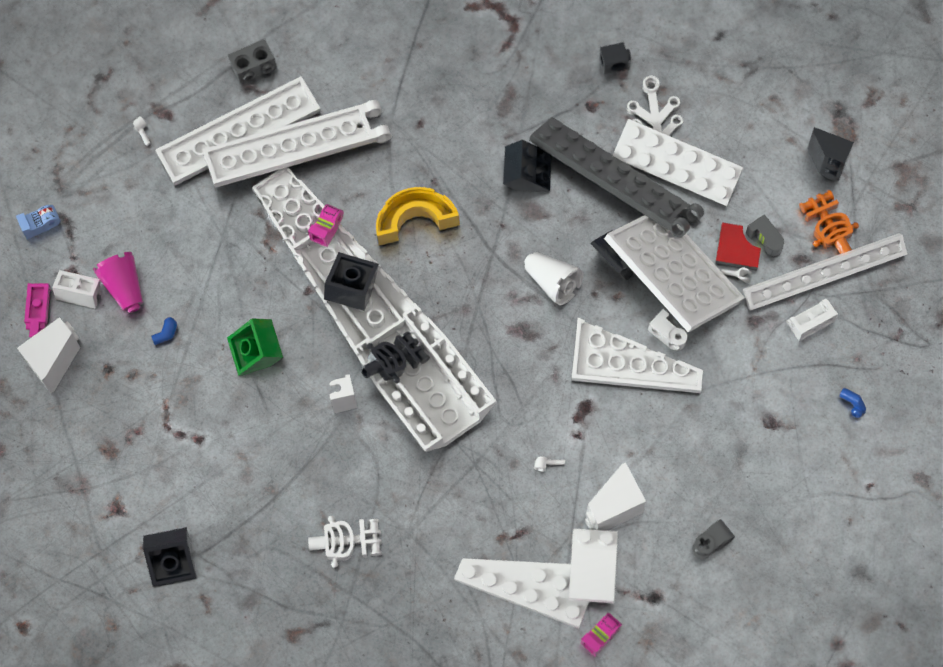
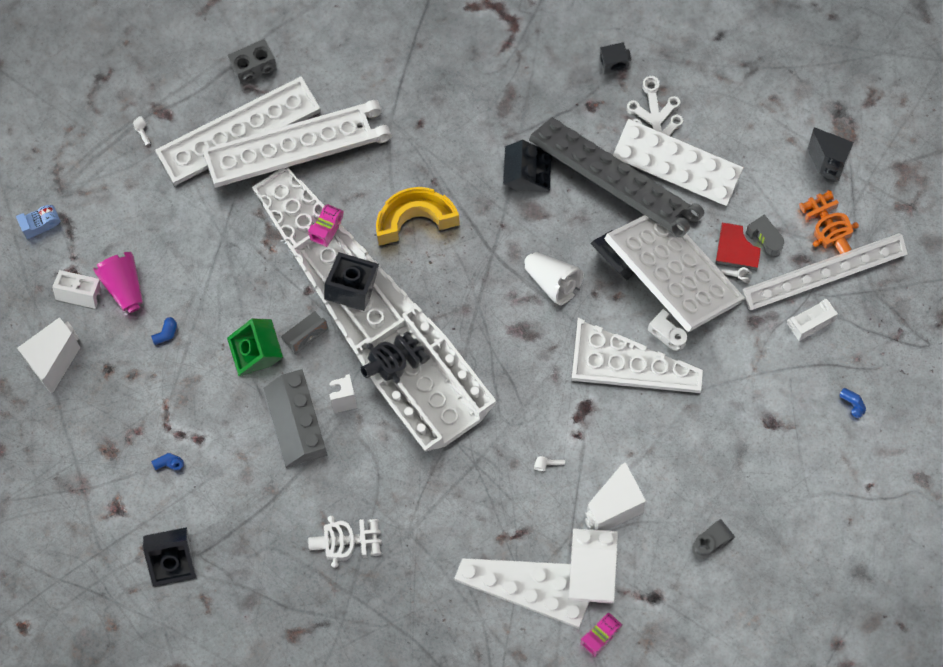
dark pink hinge [24,283,51,338] -> none
none -> blue arm [151,453,184,471]
none -> dark grey slope [263,369,328,468]
none -> dark grey panel [281,311,328,354]

